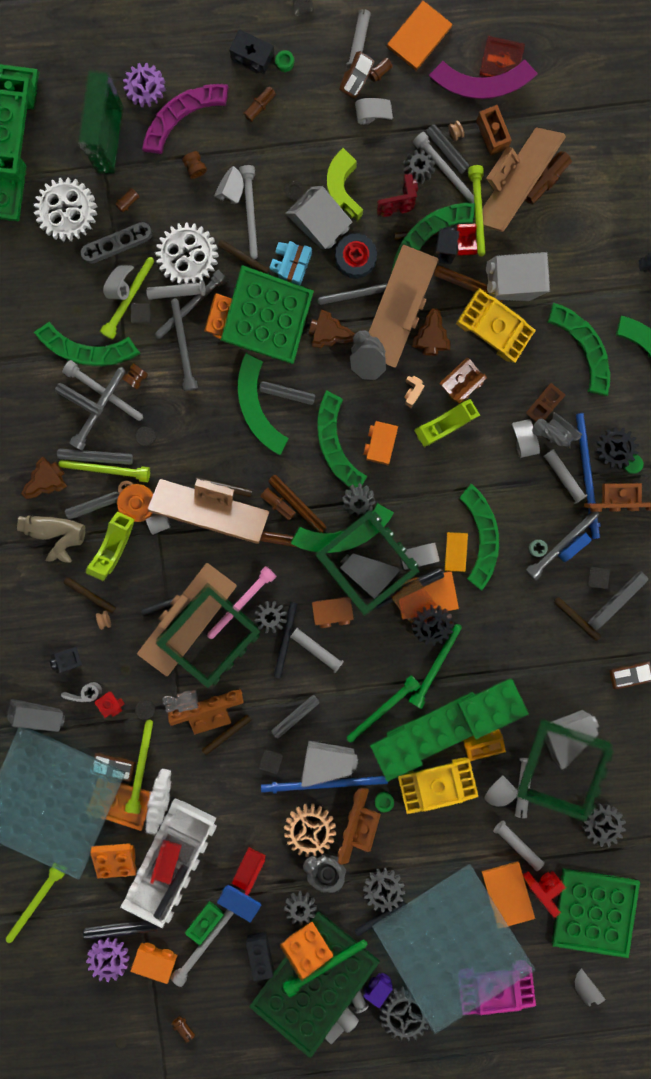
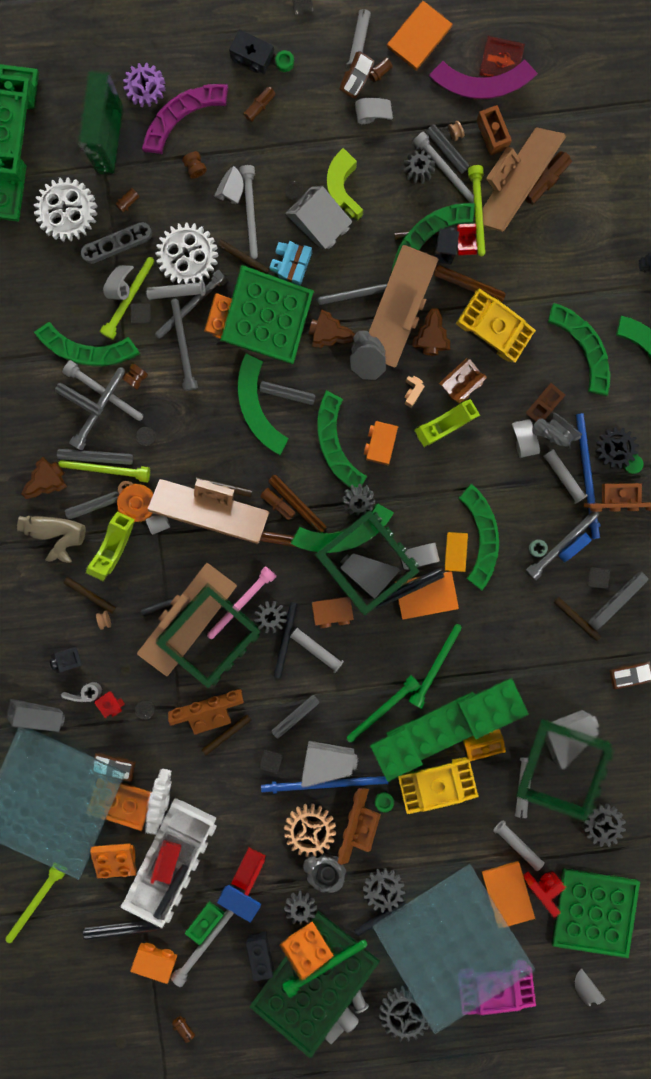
medium lavender gear [86,937,130,982] -> none
lime piece [125,719,153,814] -> none
clear plate [163,690,198,712] -> none
black wheel [335,233,377,279] -> none
dark purple brick [363,973,393,1008] -> none
dark red bracket [376,174,418,217] -> none
clear orange piece [391,579,436,623] -> none
black gear [411,605,454,646] -> none
light grey brick [485,776,517,807] -> none
light grey slope [486,253,550,301] -> none

